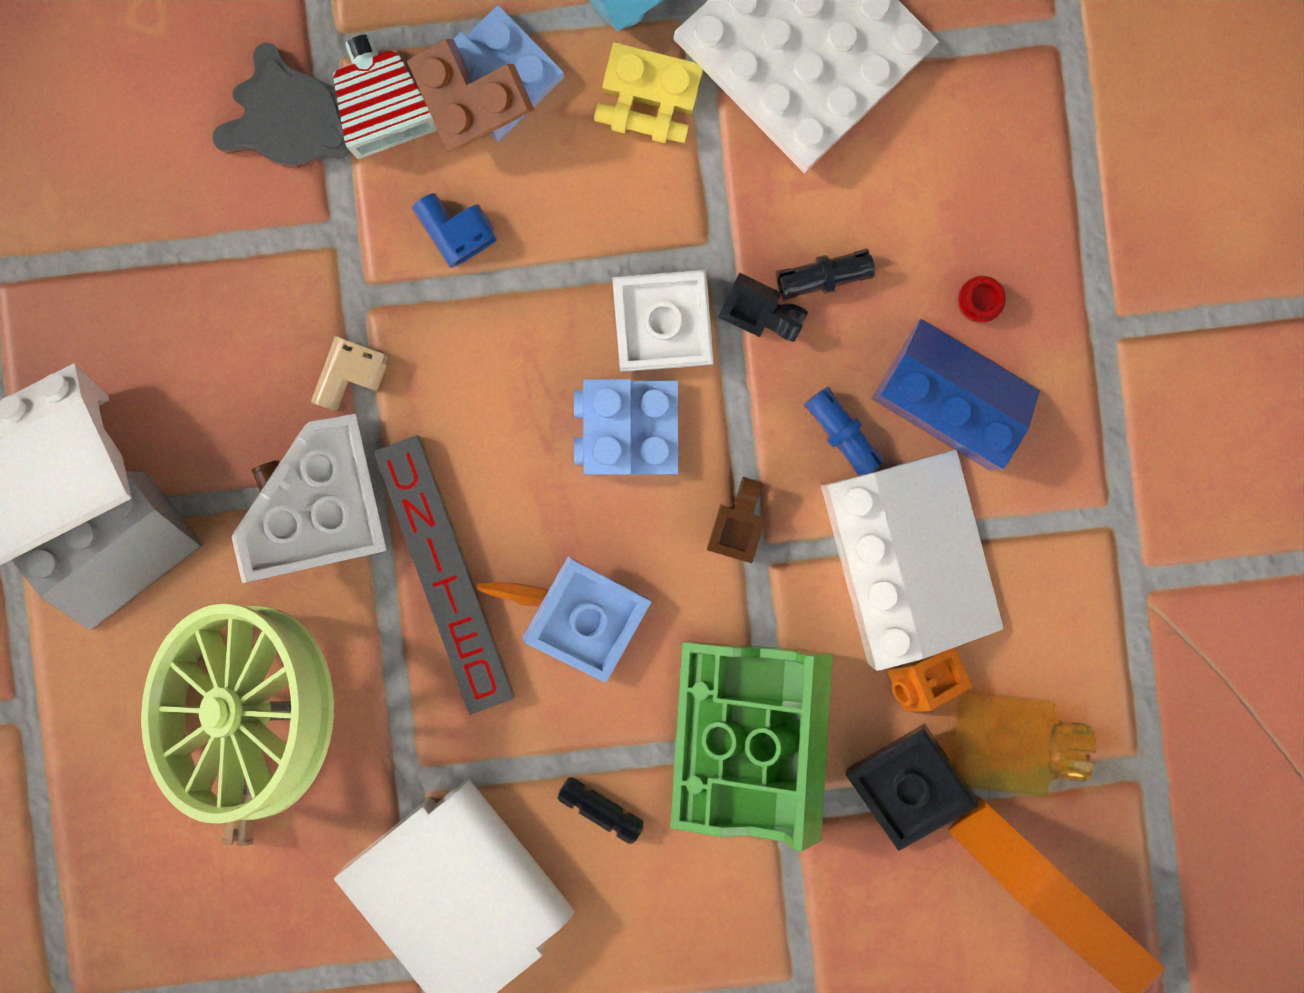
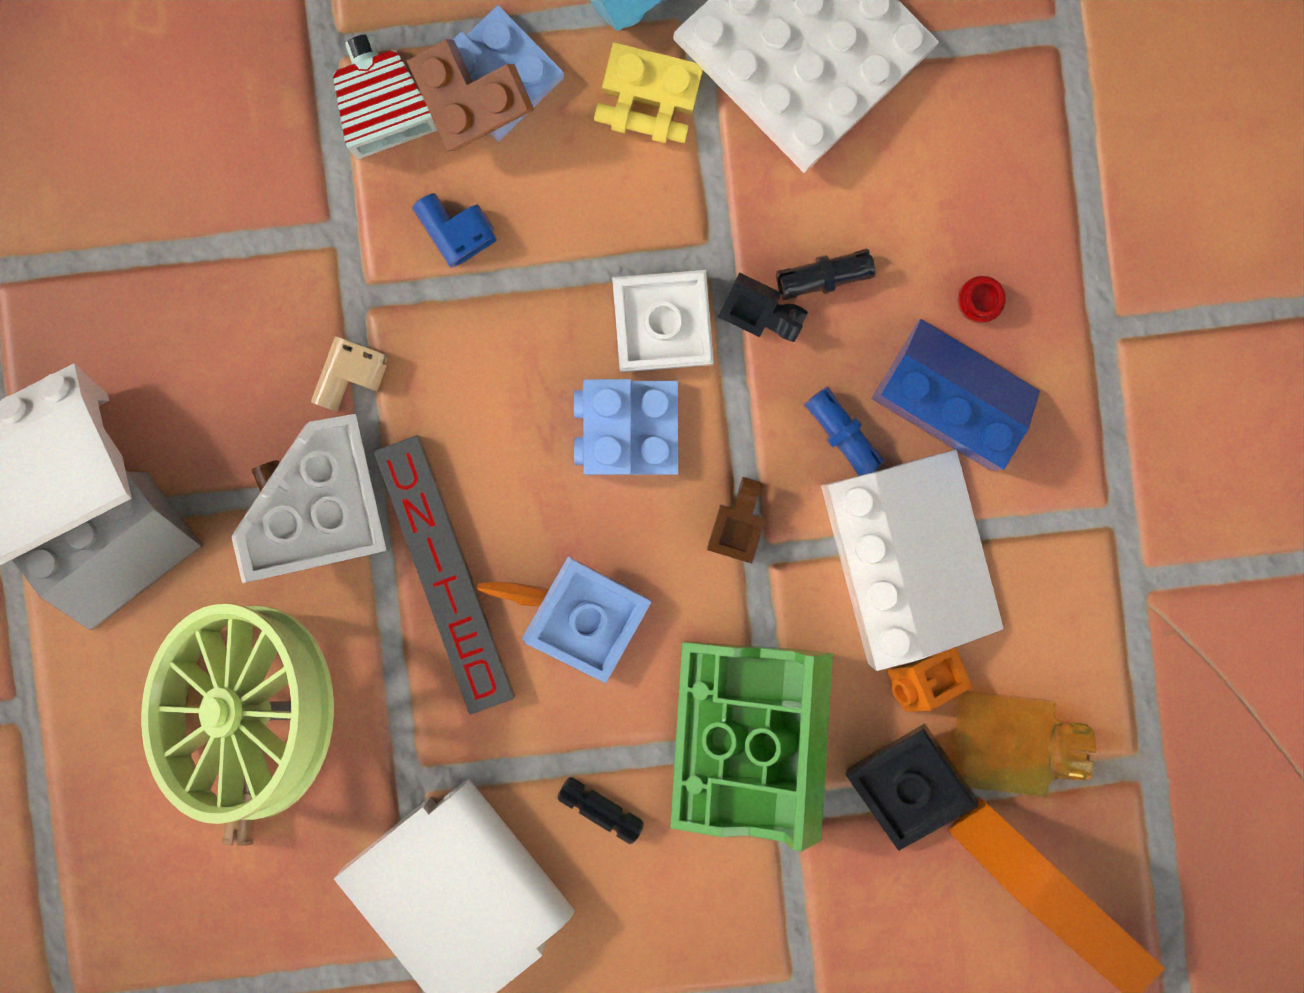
dark grey tile [213,42,350,168] -> none

